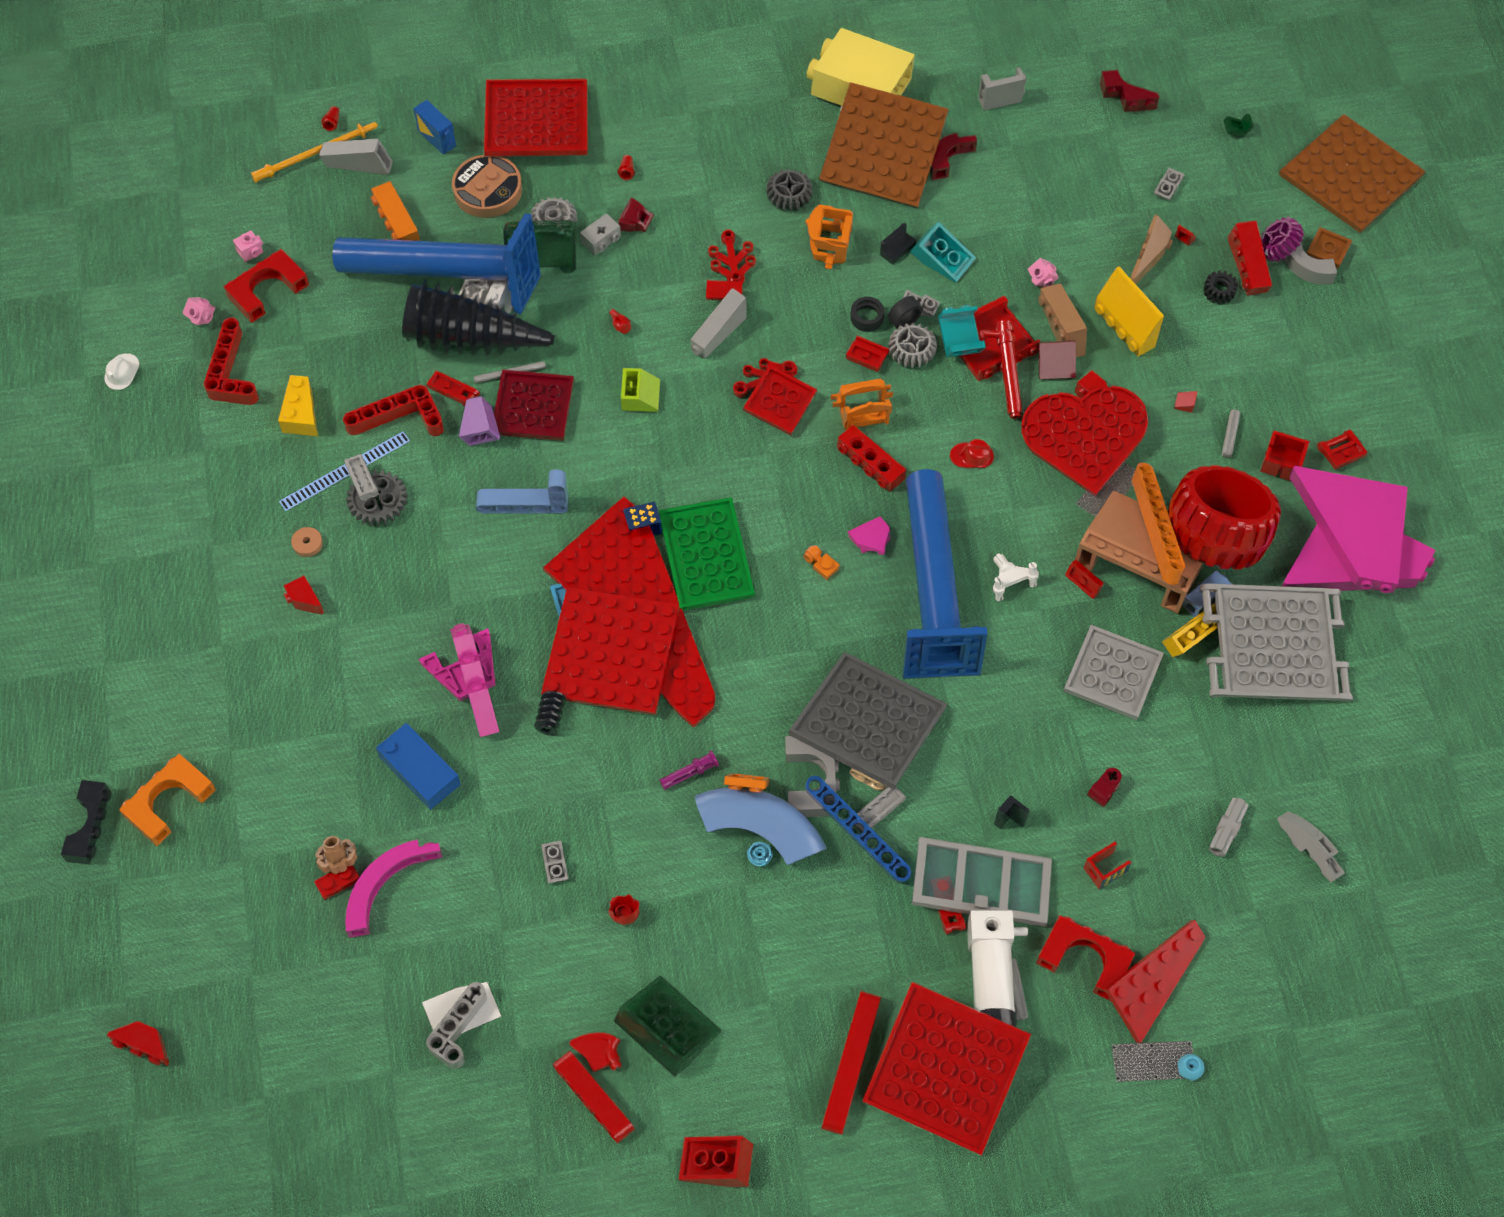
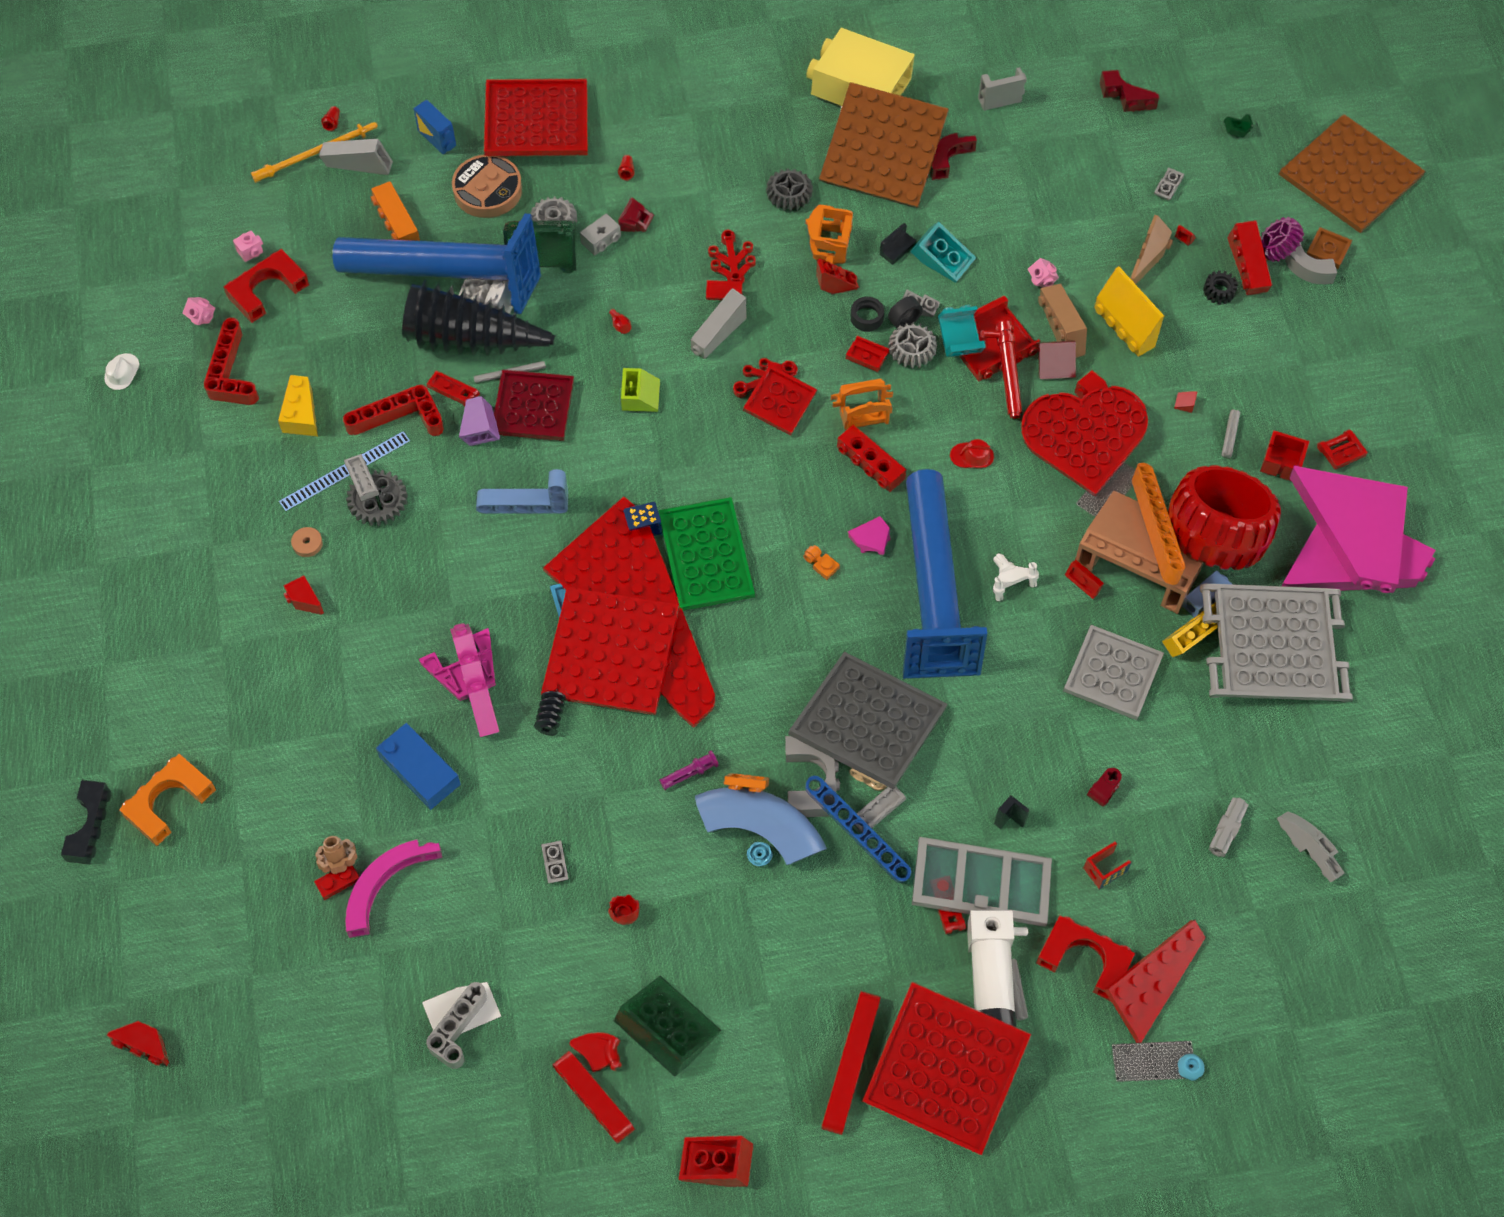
none -> red slope [816,258,859,294]

